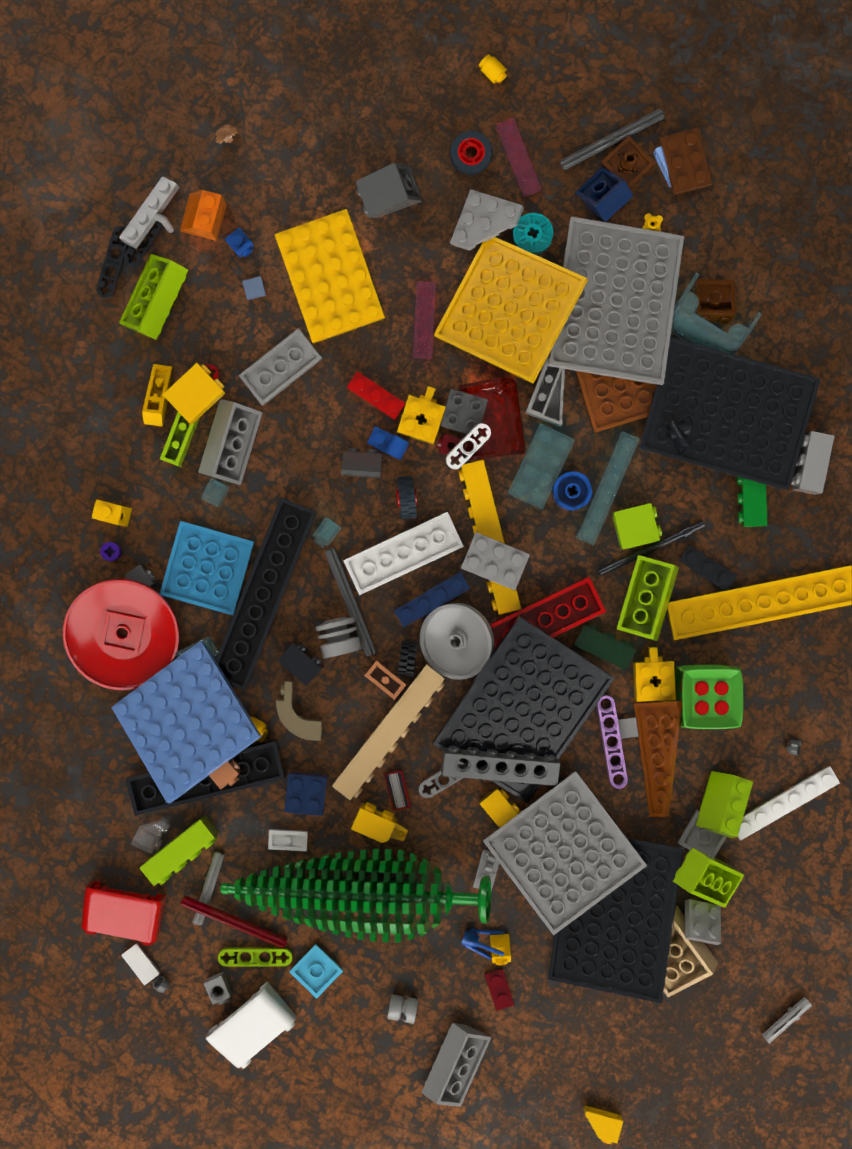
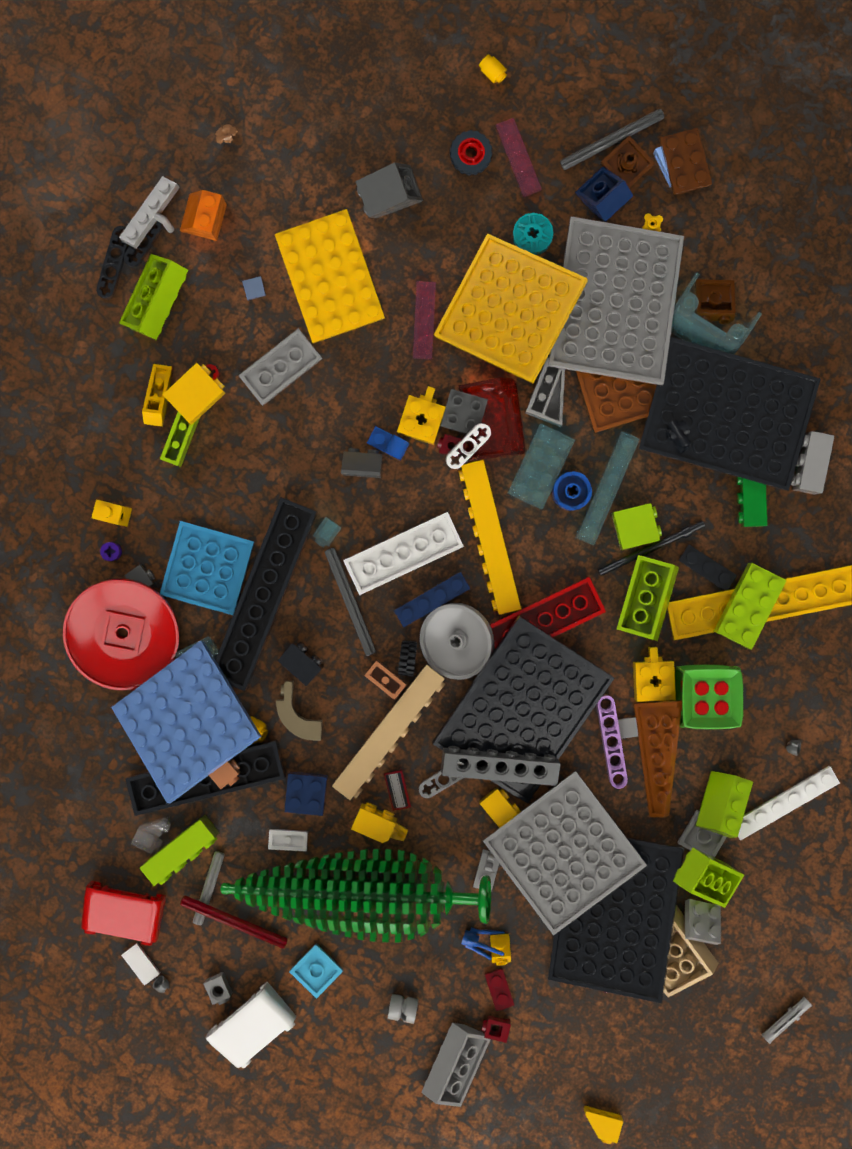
light grey slope [198,399,263,485] -> none
clear light blue panel [201,478,230,508] -> none
lime beam [218,947,293,967] -> none
blue bracket [225,227,254,258] -> none
light grey wheel [315,617,362,659] -> none
red brick [347,371,406,421] -> none
black wheel [396,476,417,519] -> none
light grey plate [450,189,524,251] -> none
light grey brick [461,532,530,590] -> none
clear green brick [573,623,636,670] -> none
none -> dark red brick [481,1015,511,1043]
none -> lime brick [713,563,787,650]

